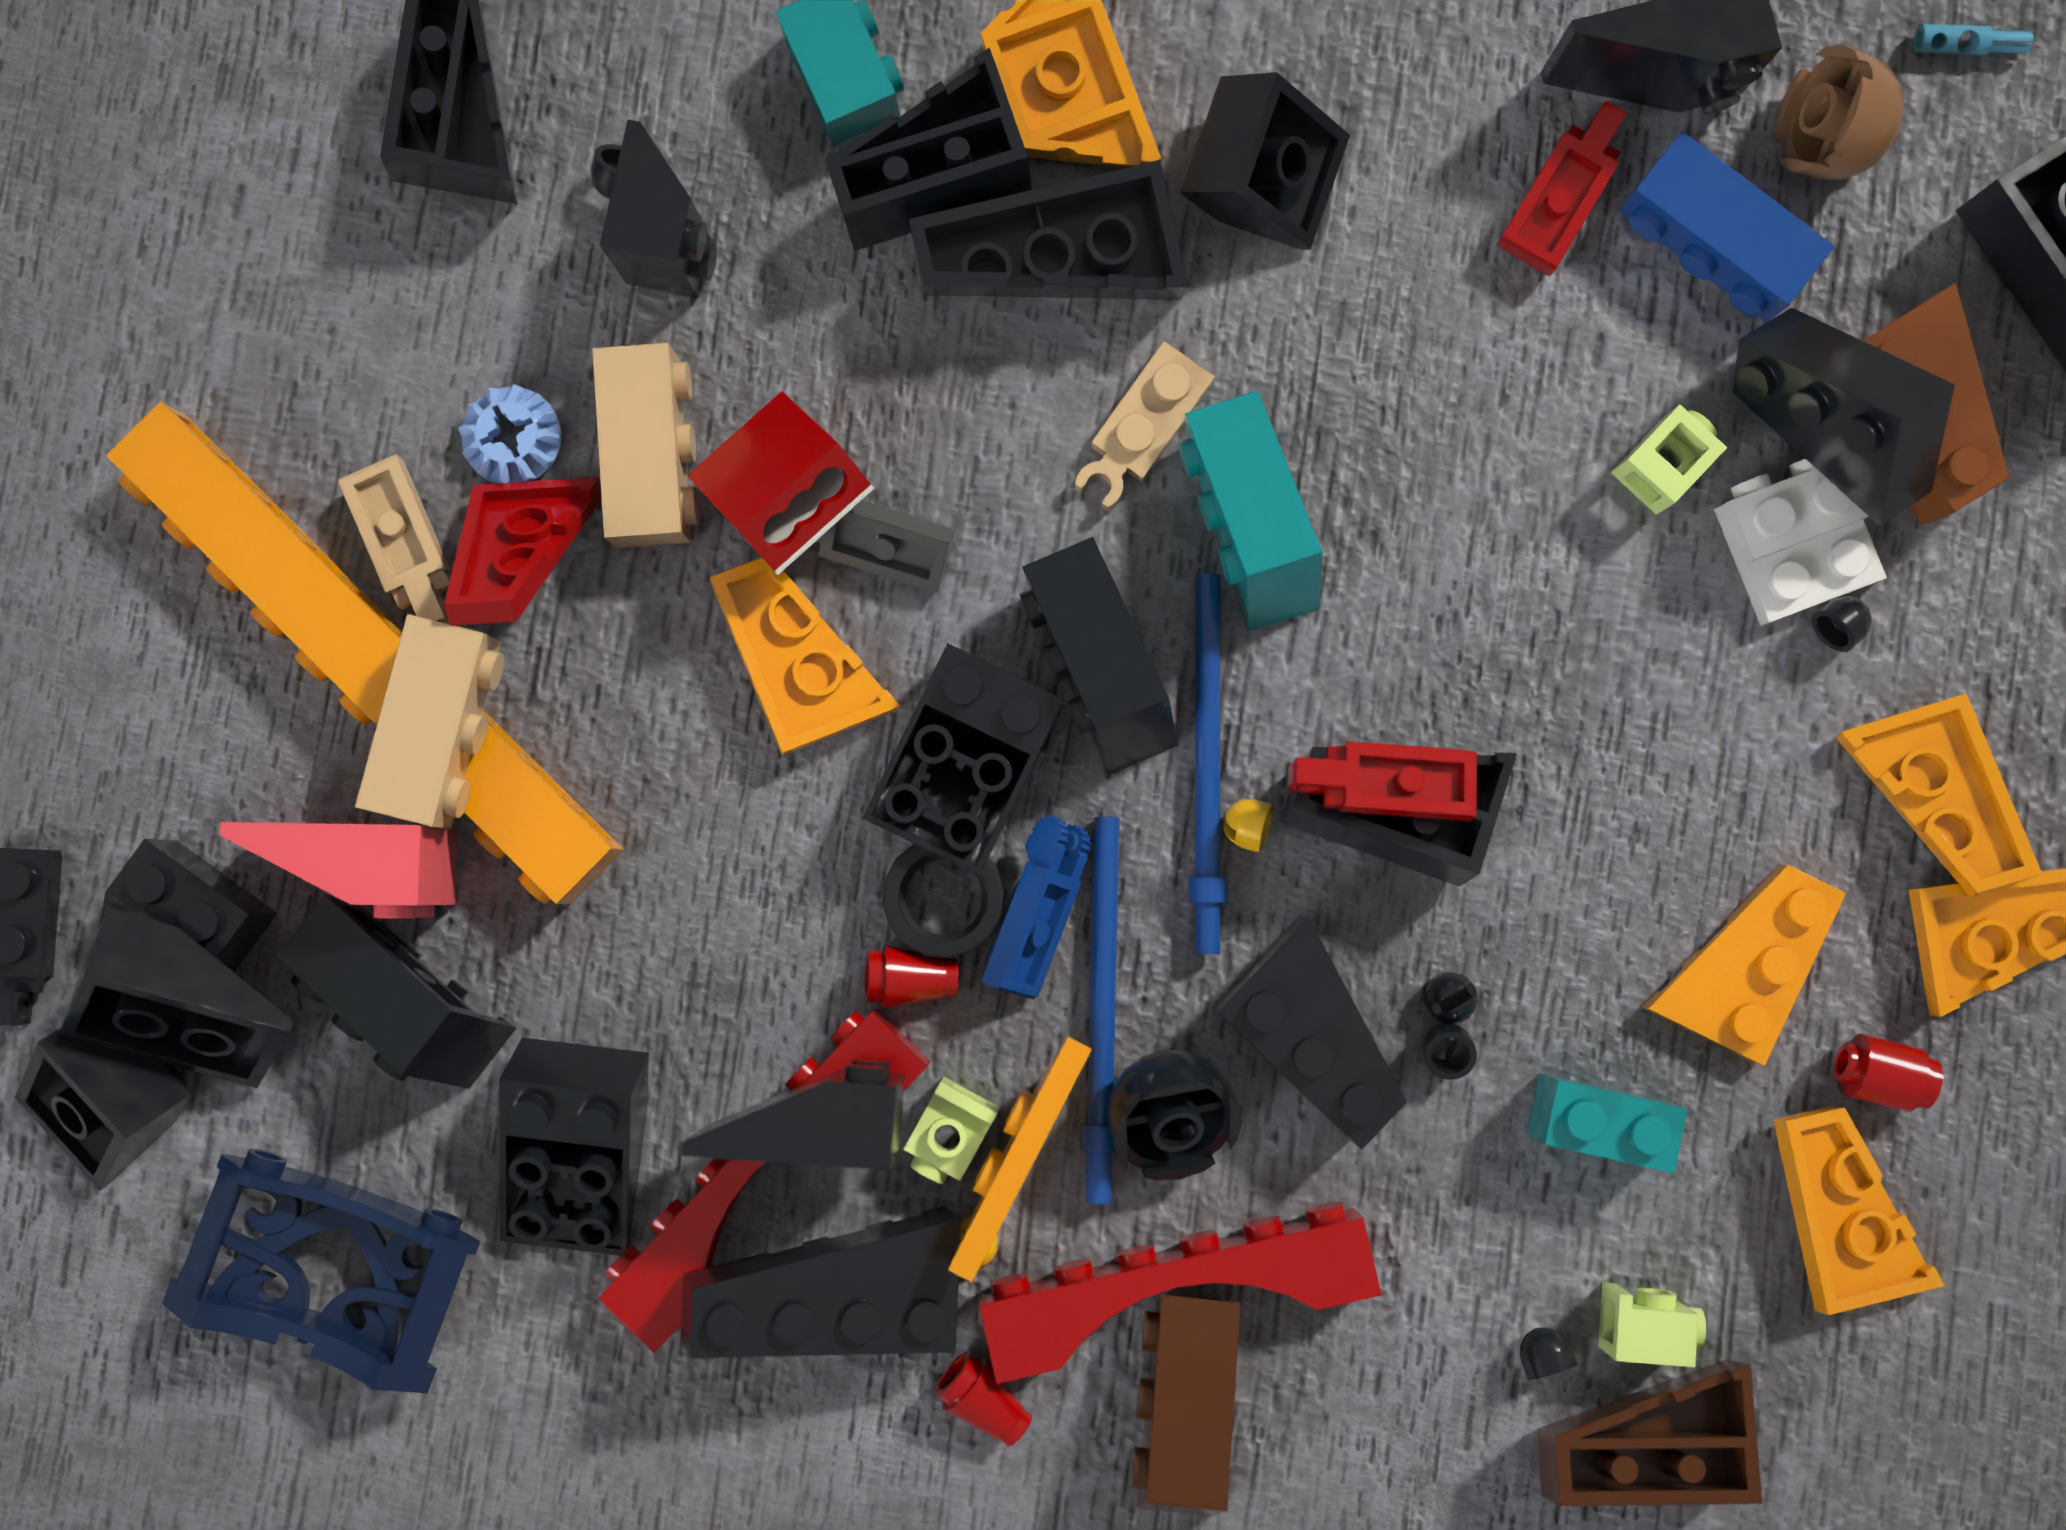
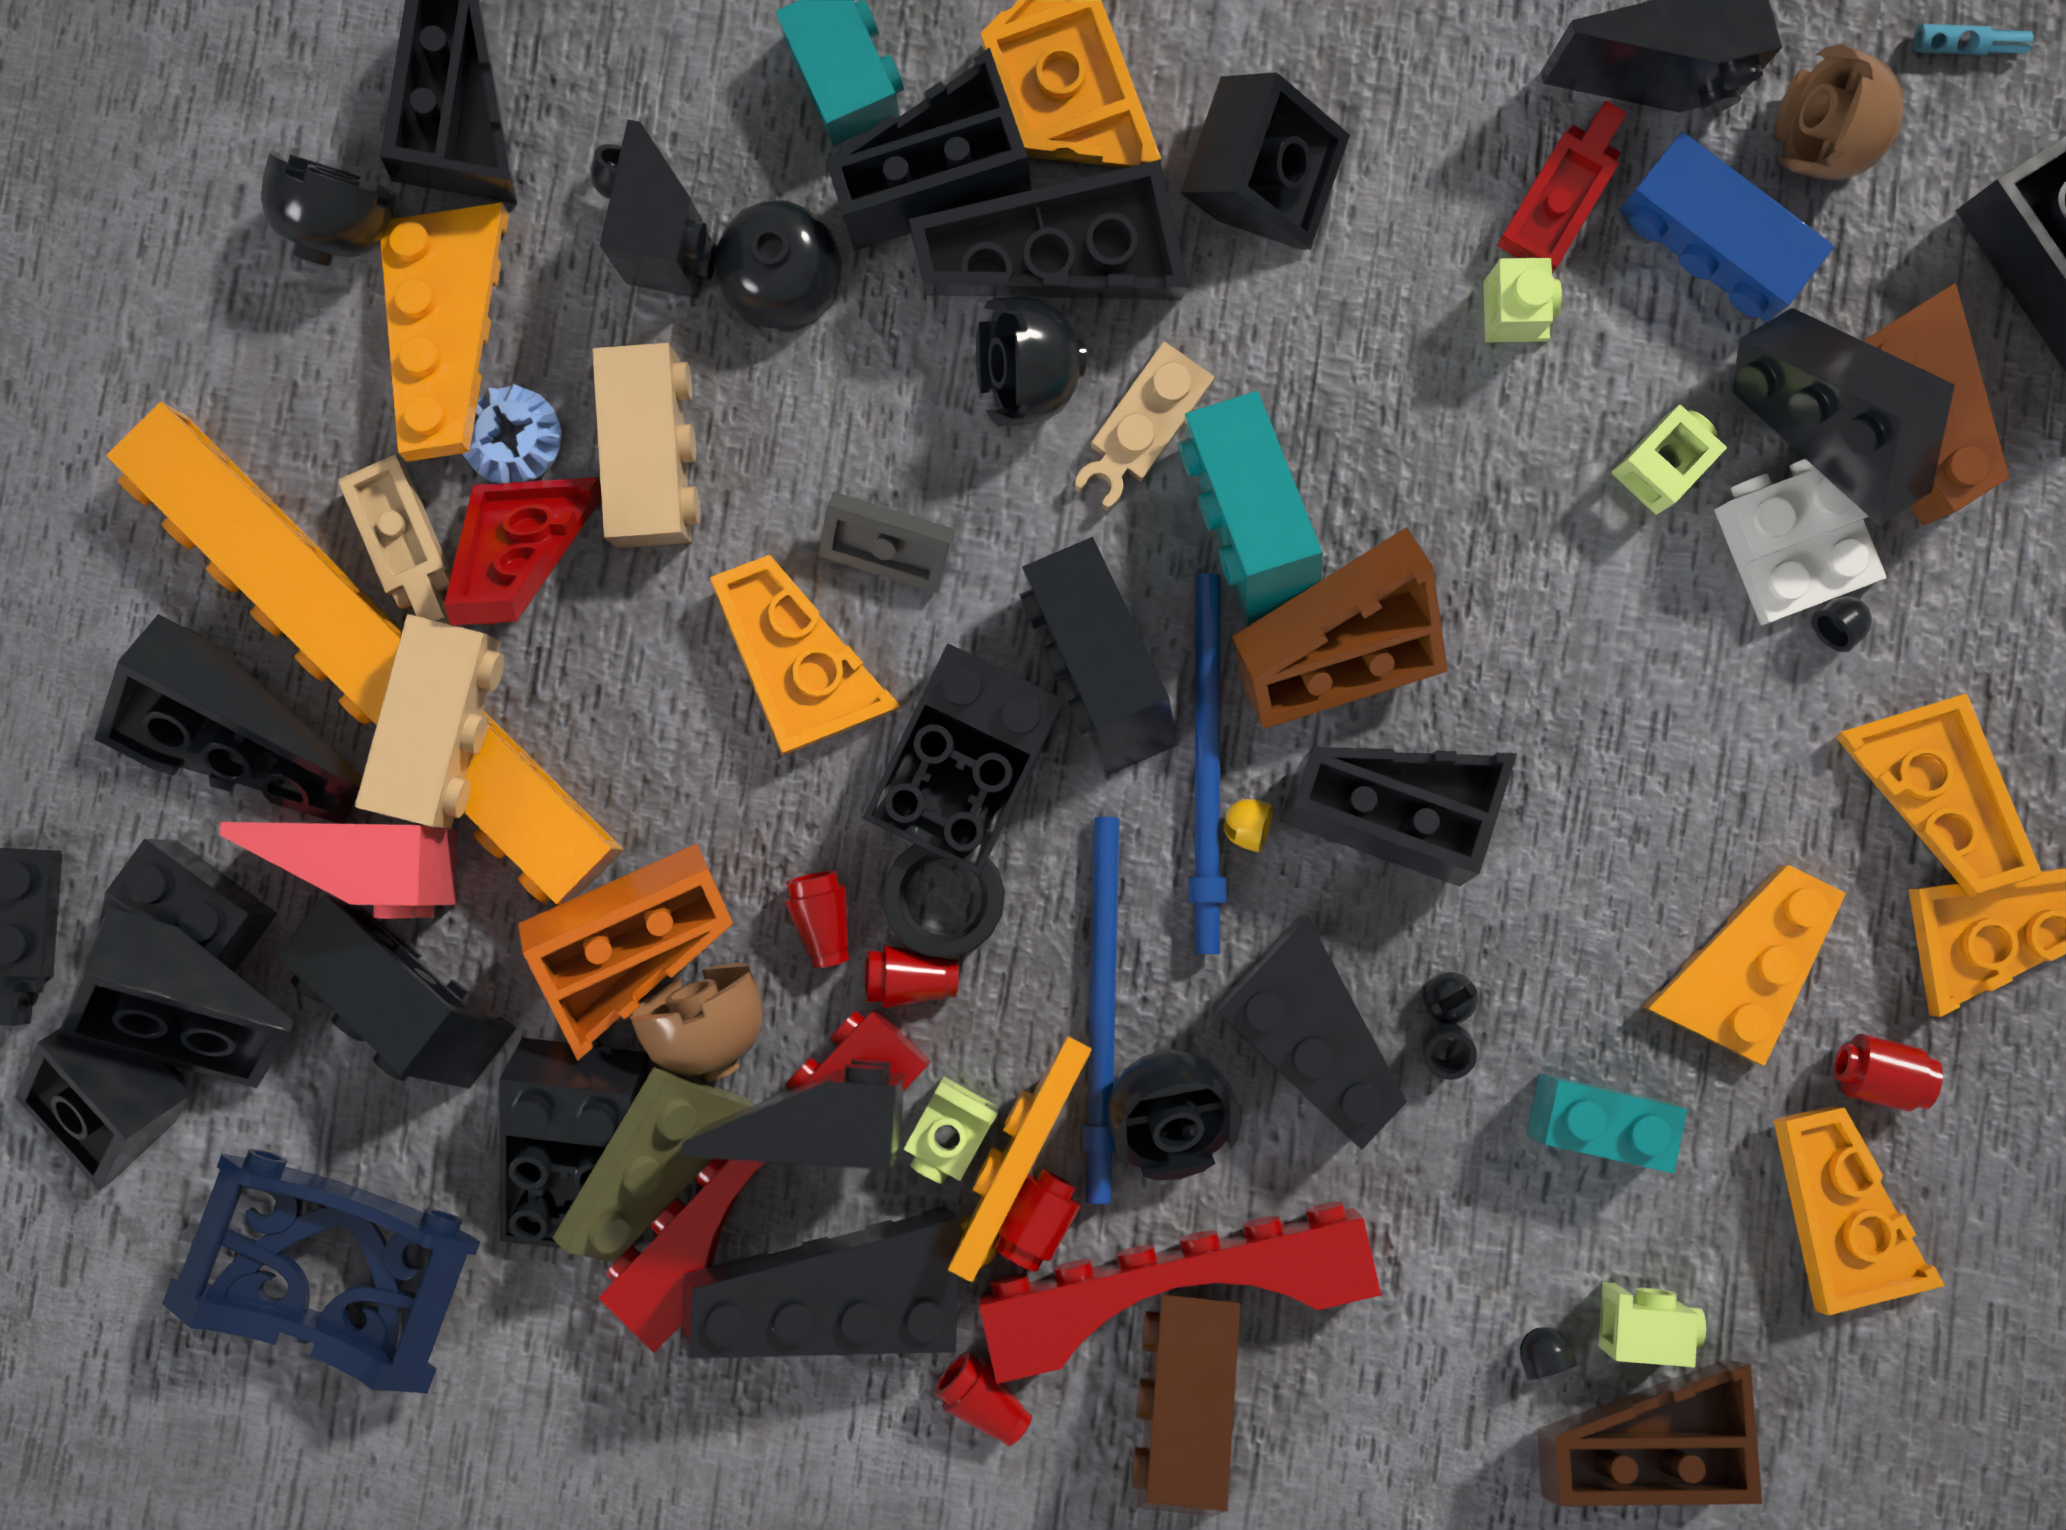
red piece [687,391,874,575] -> none
blue hinge [981,815,1092,999] -> none
red hinge [1288,741,1477,821] -> none
none -> black wedge [94,614,363,824]
none -> black cylinder [261,151,397,266]
none -> light orange wing [381,202,509,462]
none -> orange wedge [518,843,733,1061]
none -> olive wing [553,1068,754,1263]
none -> medium nougat cylinder [630,962,764,1081]
none -> black cylinder [716,200,842,332]
none -> red cone [783,870,850,968]
none -> black cylinder [975,297,1087,427]
none -> red brick [993,1169,1081,1272]
none -> dark orange wedge [1232,527,1448,729]
none -> yellowish green brick [1483,258,1562,342]

